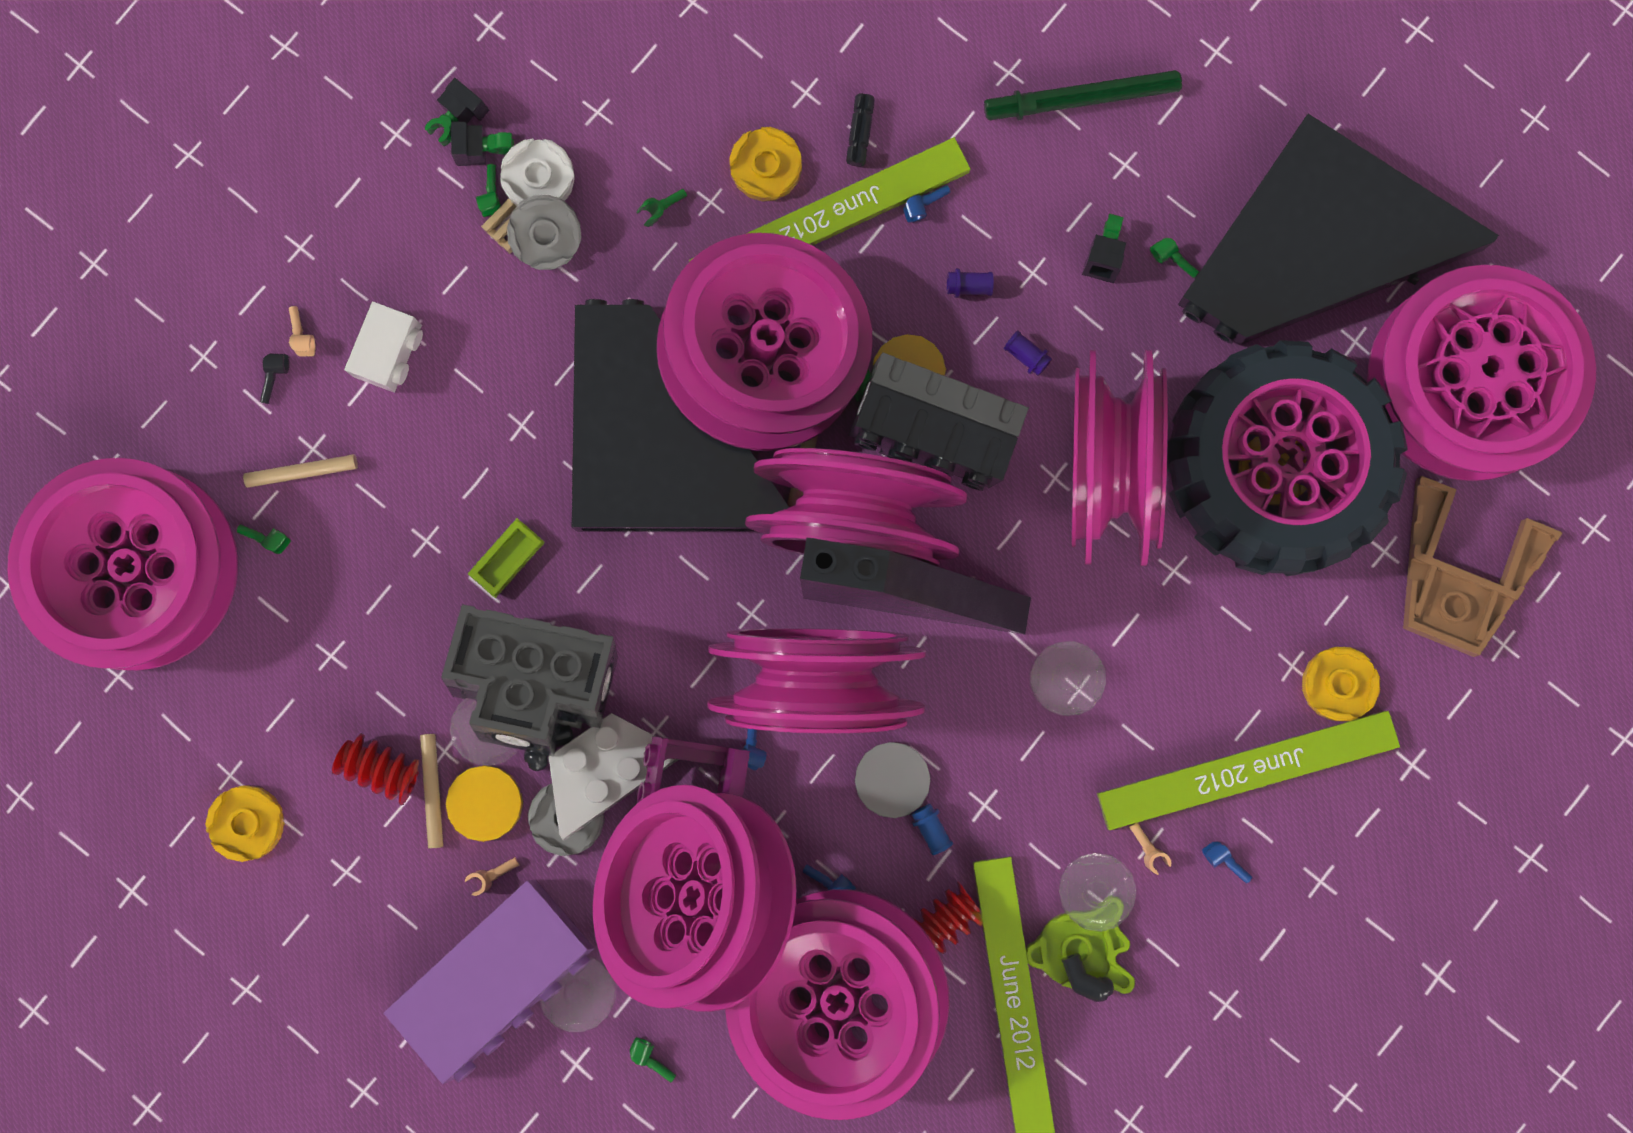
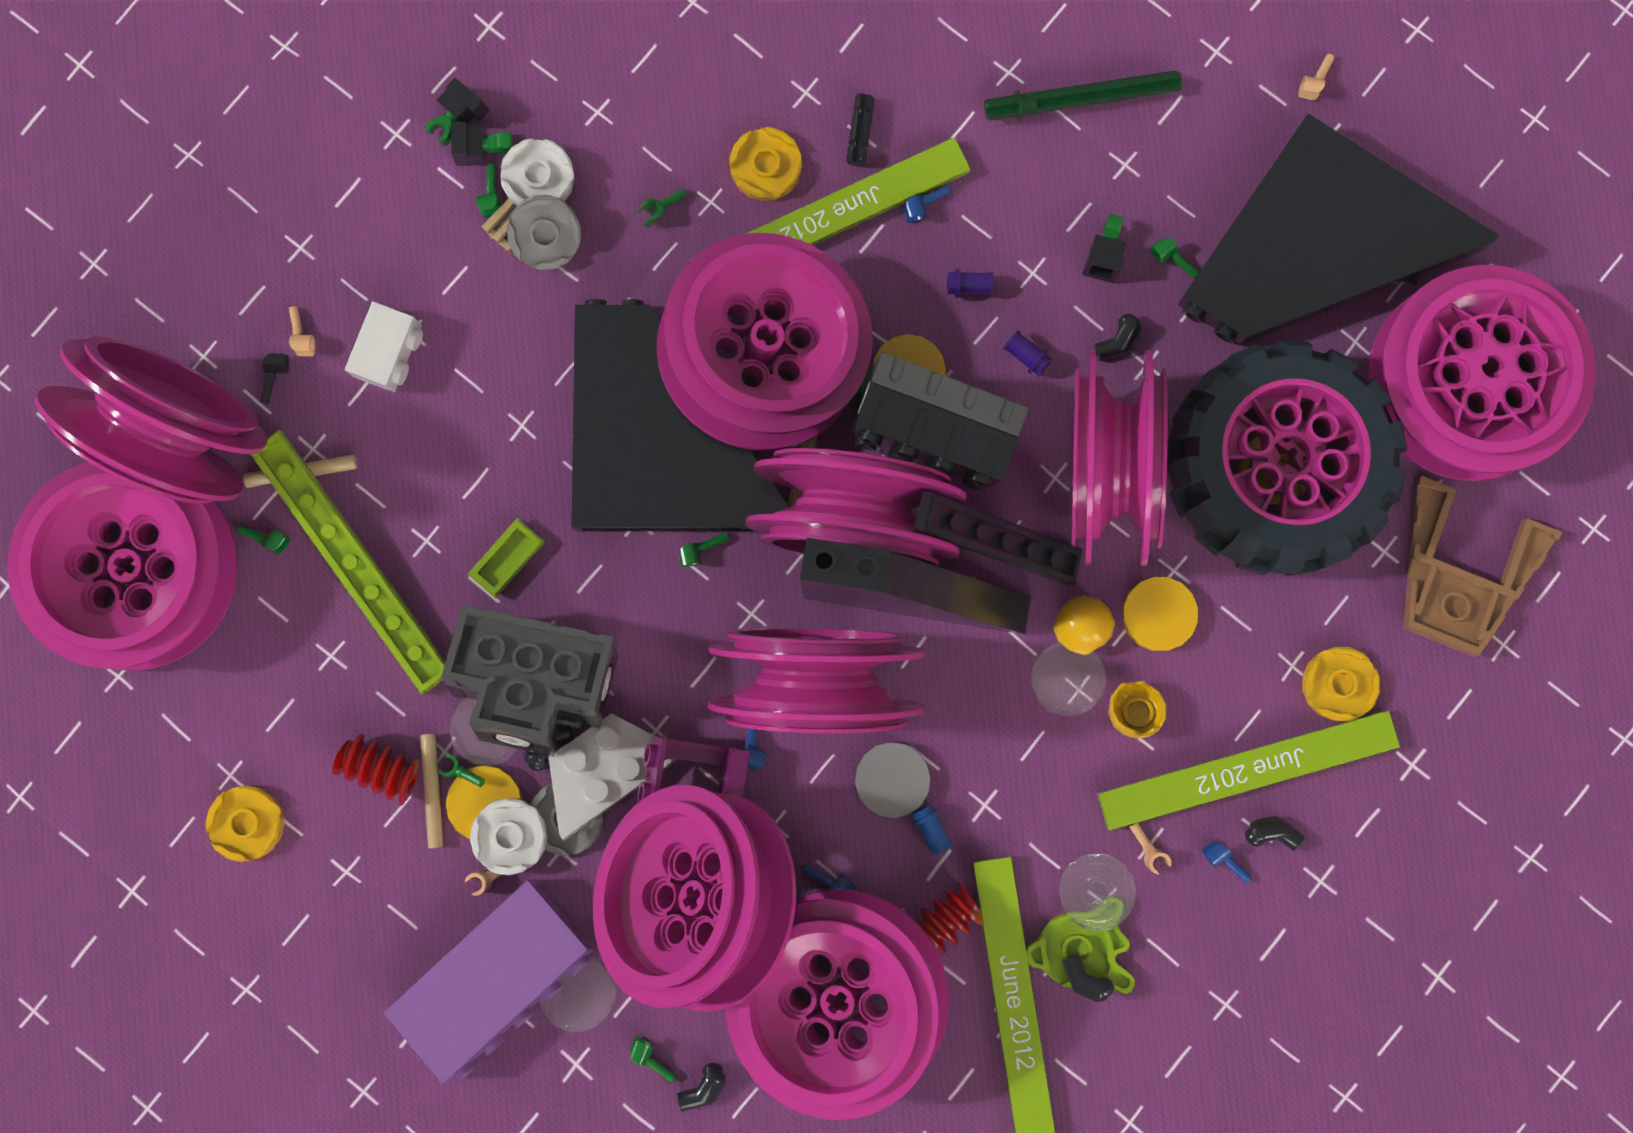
none -> dark pink wheel [35,336,268,504]
none -> lime tile [251,430,446,695]
none -> green hand [438,754,485,787]
none -> white tile [470,798,548,875]
none -> black arm [677,1062,726,1112]
none -> green hand [679,532,729,567]
none -> black tile [914,492,1082,585]
none -> yellow hair [1053,594,1115,655]
none -> black arm [1094,314,1142,361]
none -> yellow hair [1108,681,1167,739]
none -> yellow tile [1122,577,1198,651]
none -> black arm [1245,816,1305,851]
none -> light nougat hand [1298,54,1335,100]

